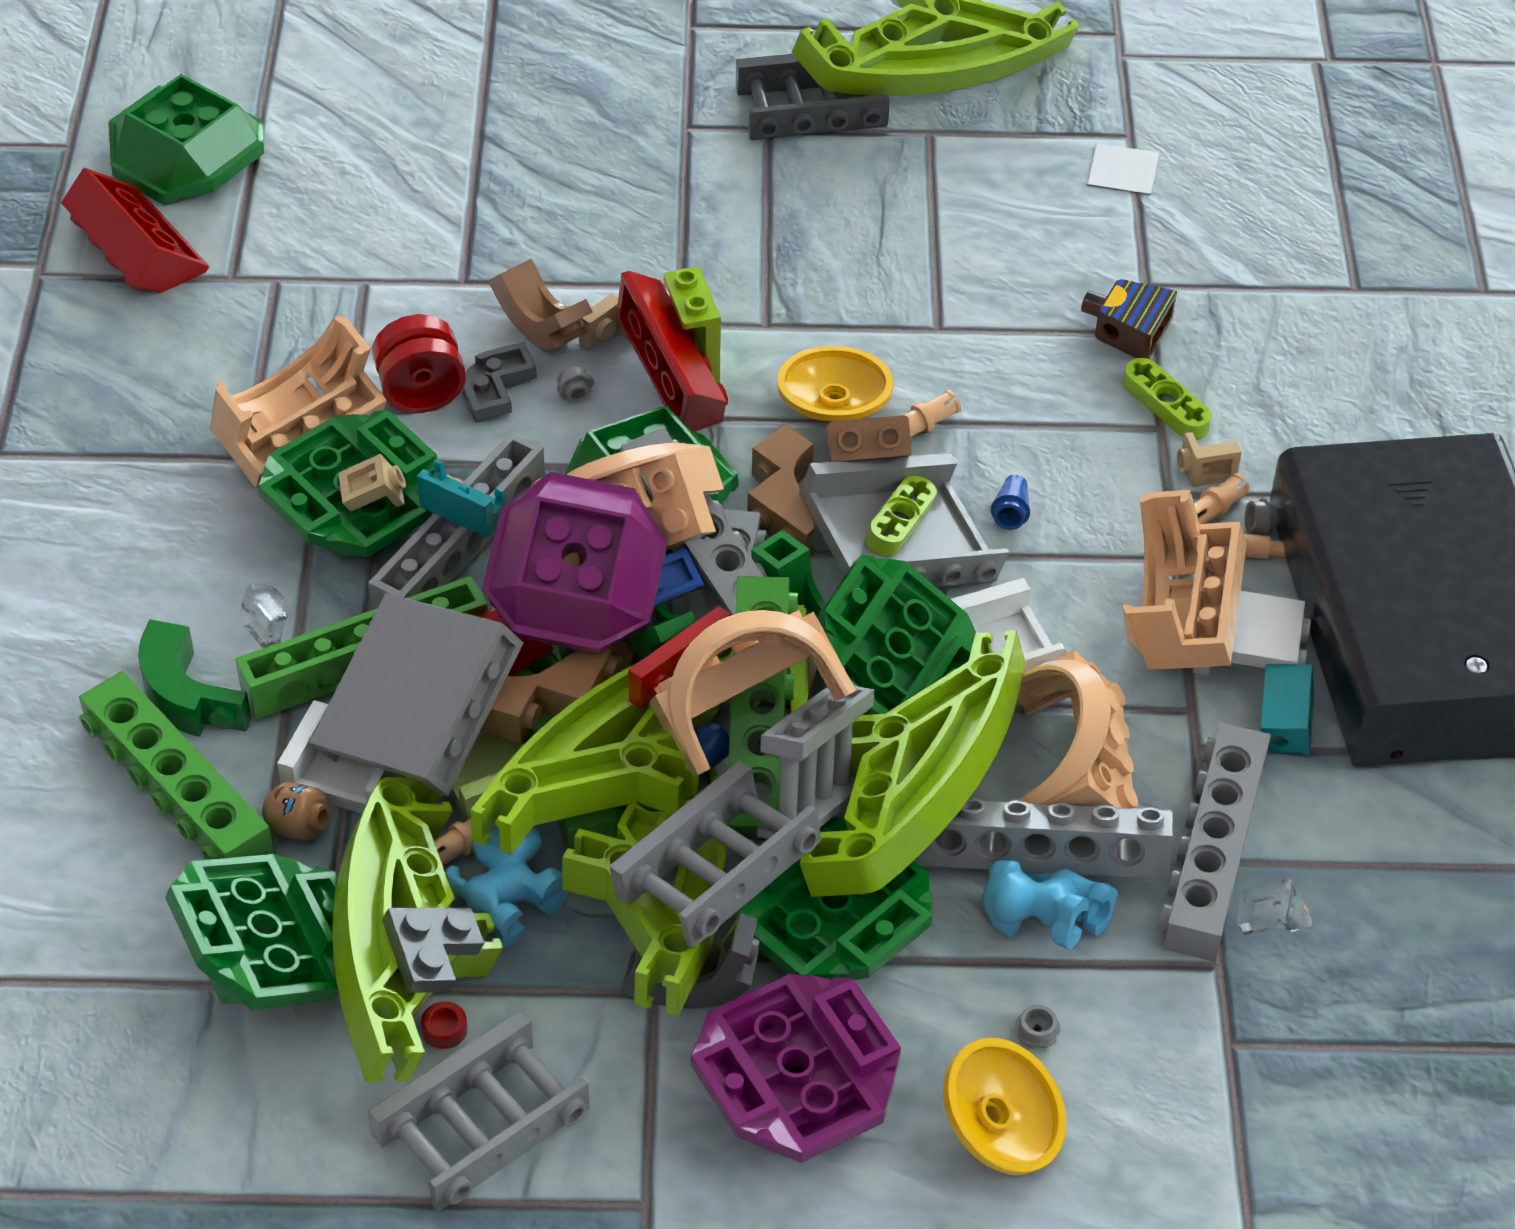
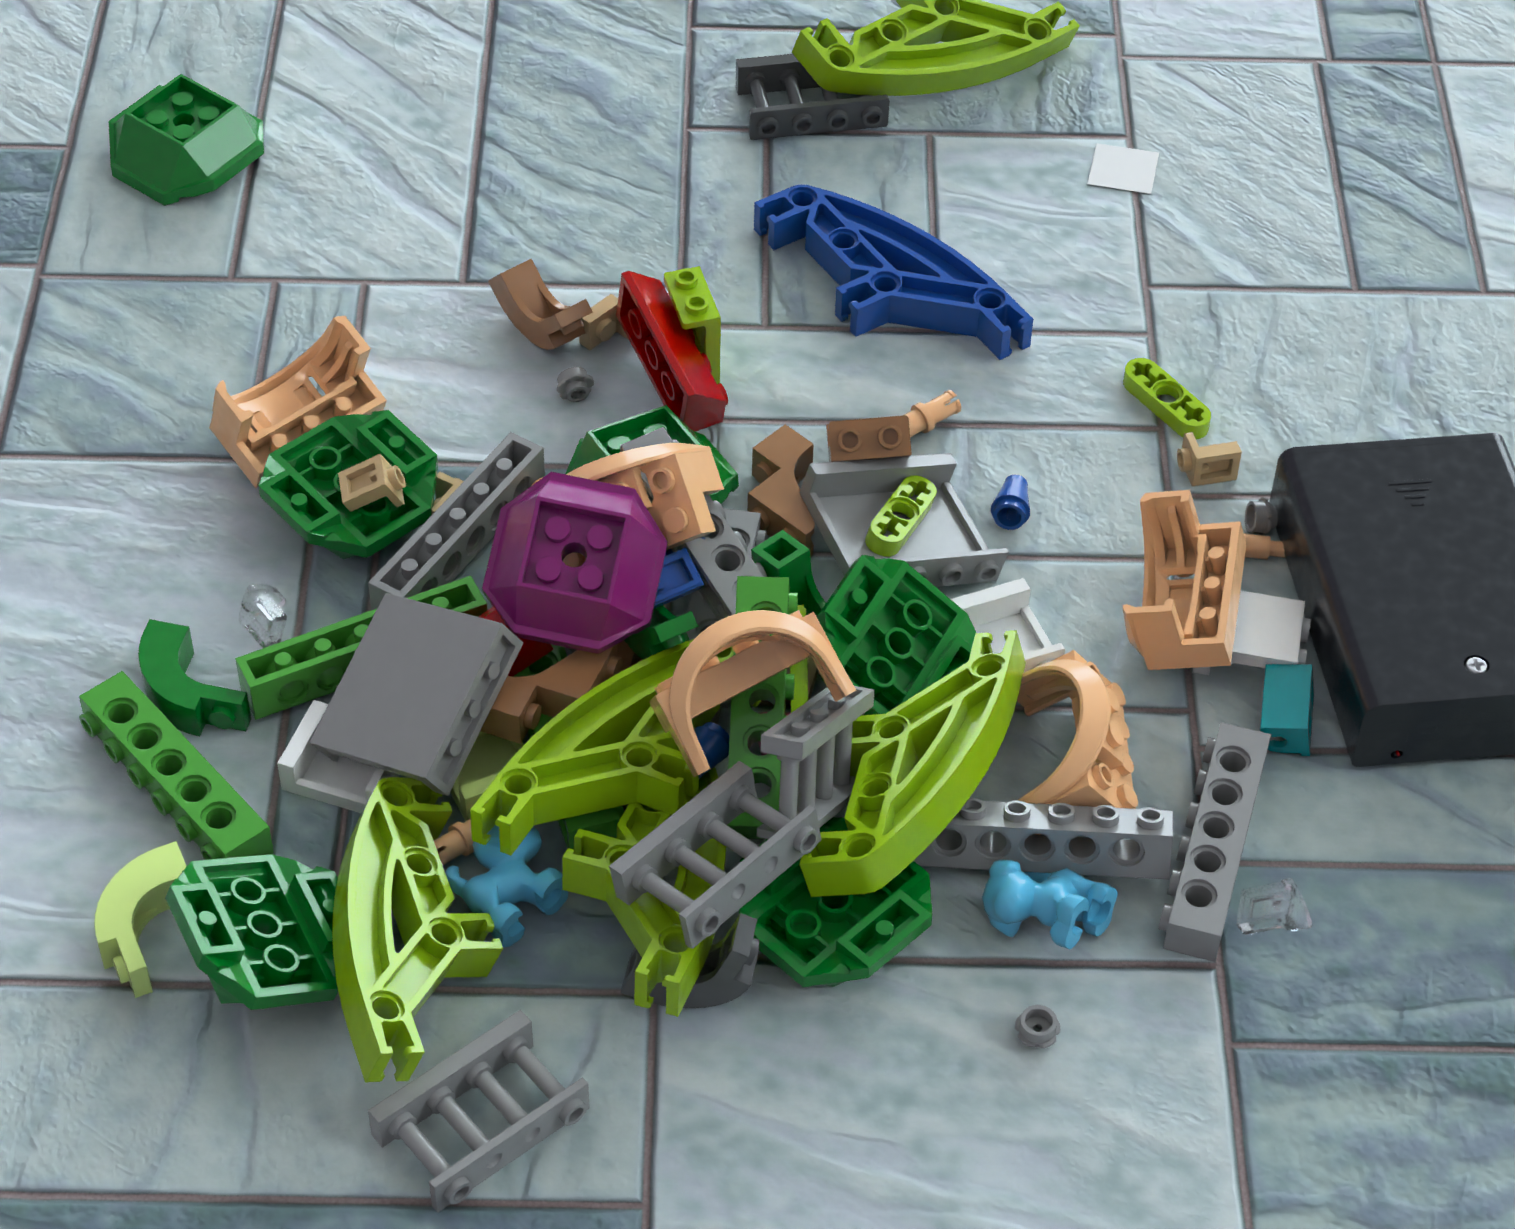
red slope [61,167,210,293] -> none
medium nougat head [262,781,330,842] -> none
red wheel [372,314,466,413] -> none
plate [382,908,484,993] -> none
teal hinge [417,459,507,538] -> none
red tile [421,1002,468,1049] -> none
dark grey plate [462,342,537,422] -> none
red plate [628,606,731,709] -> none
magenta piece [691,974,901,1163] -> none
yellow dish [777,346,893,423] -> none
yellow dish [943,1038,1066,1175] -> none
reddish brown torso [1081,279,1177,359] -> none
light nougat pin [1194,473,1250,524] -> none
none -> yellowish green arch [94,841,186,998]
none -> blue piece [754,184,1034,360]

